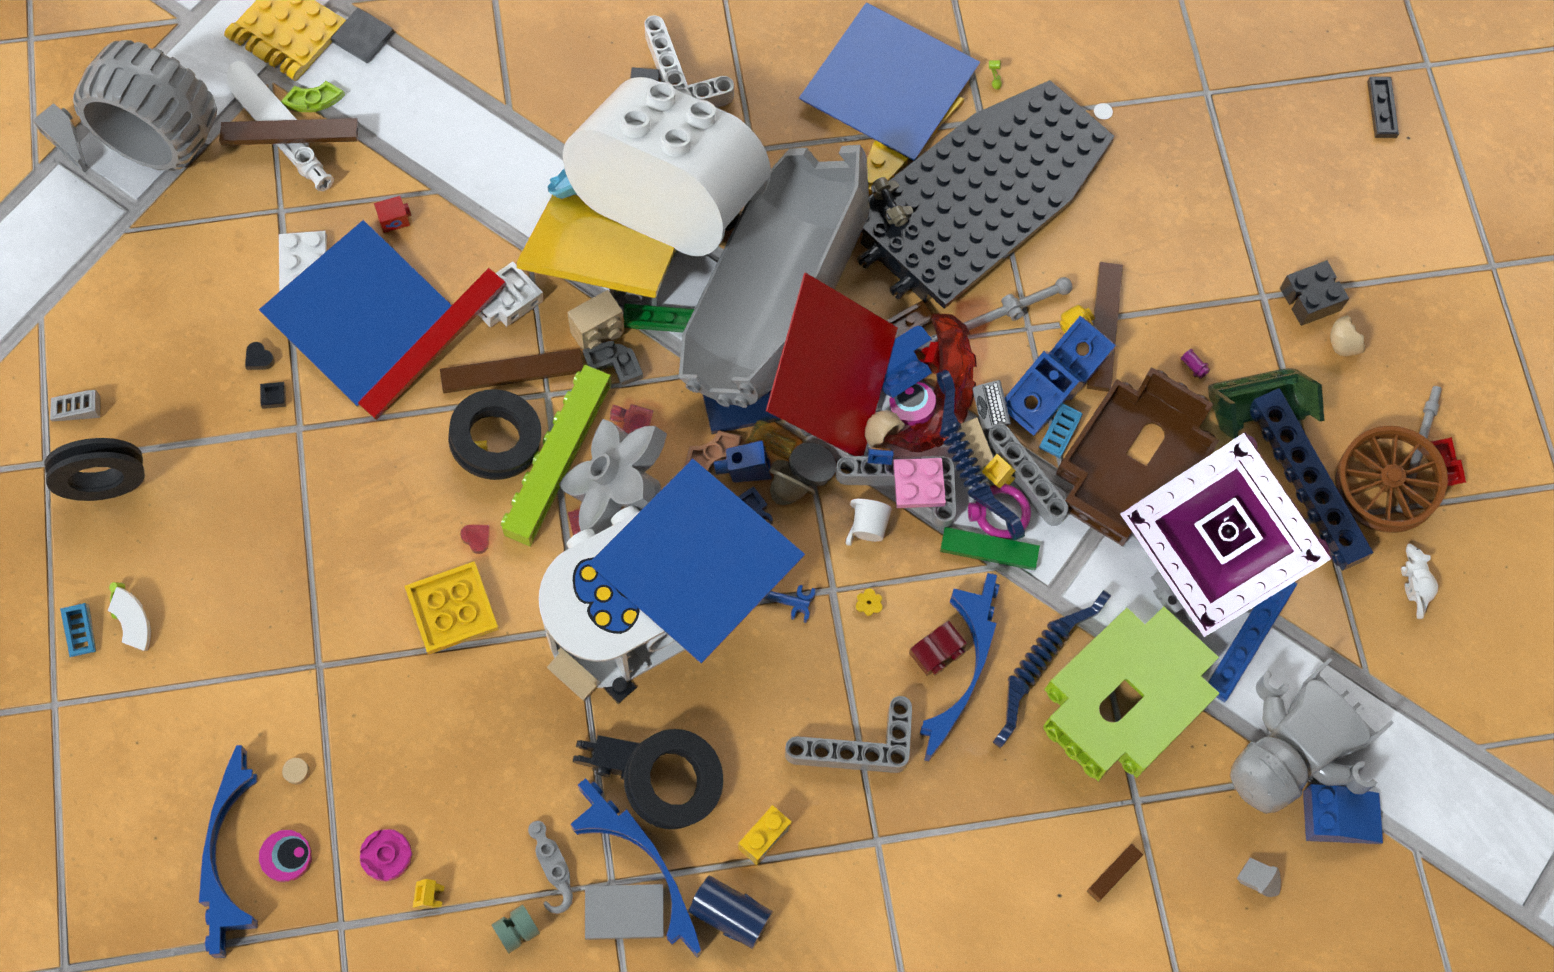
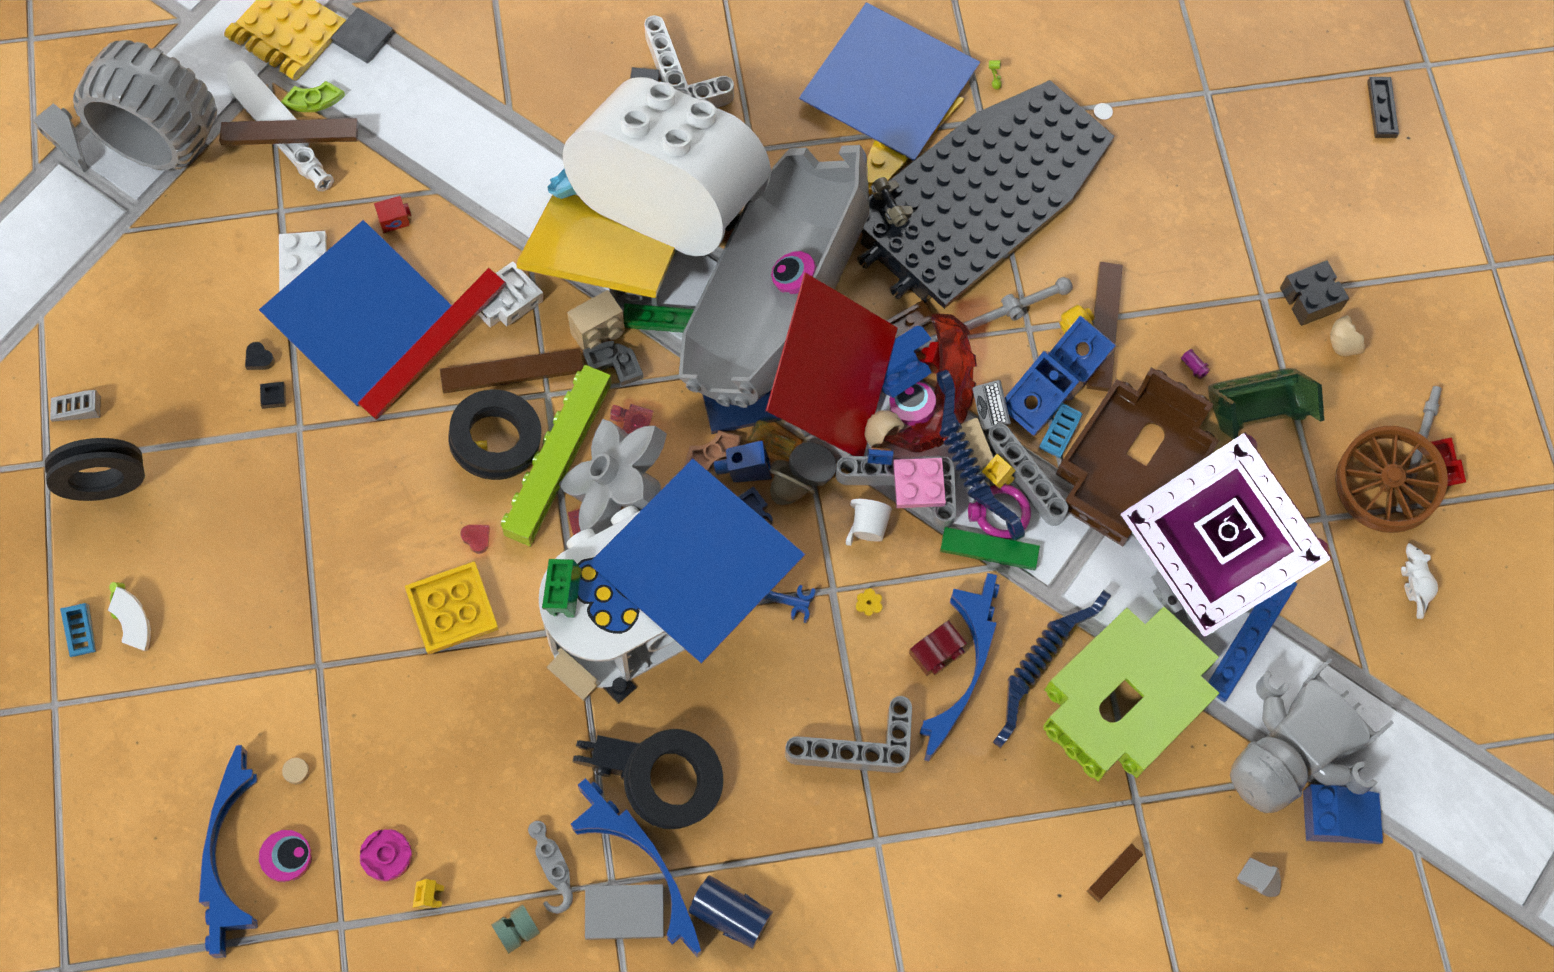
yellow brick [738,805,792,866] -> none
dark blue brick [1250,388,1373,571] -> none
none -> green hinge [542,559,581,618]
none -> tile [771,251,817,294]

